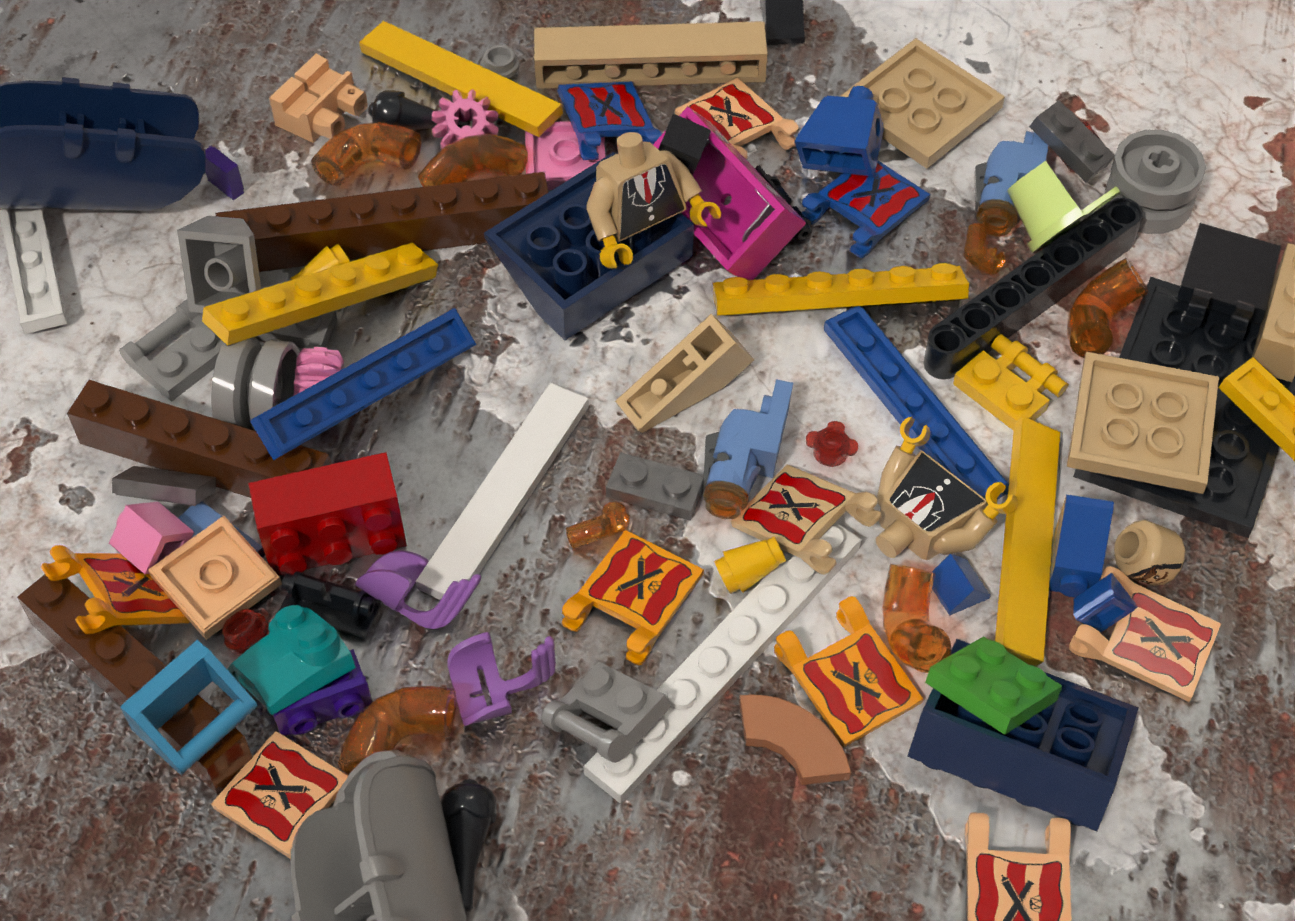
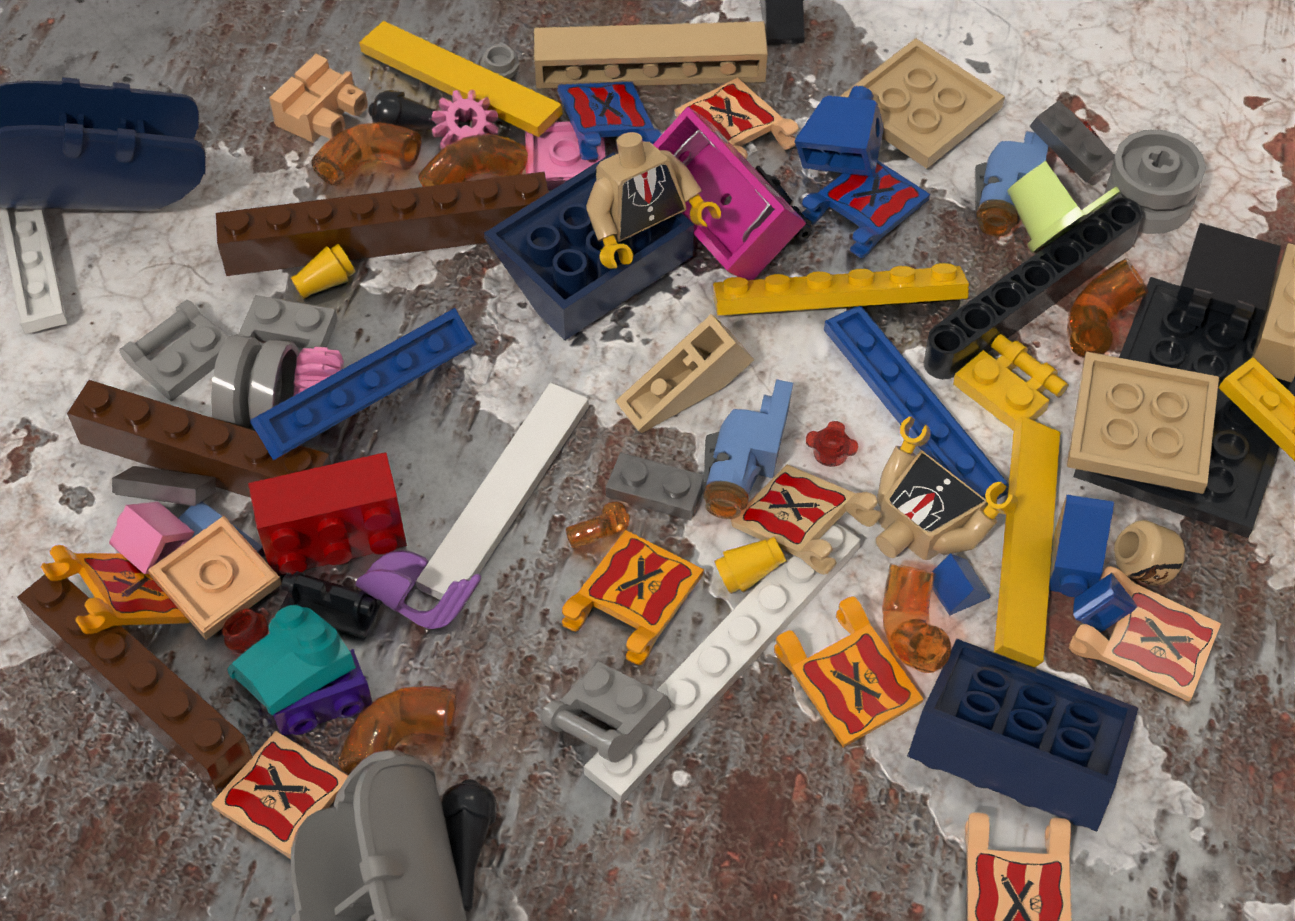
dark azure tile [120,640,258,775] -> none
light grey slope [177,216,261,313] -> none
yellow plate [202,243,438,346] -> none
dark purple tile [205,146,244,201] -> none
medium lavender helmet [447,632,556,726] -> none
black panel [658,114,711,176] -> none
nougat tile [739,695,851,785] -> none
bright green plate [925,636,1062,735] -> none
clear orange arm [964,223,1006,275] -> none

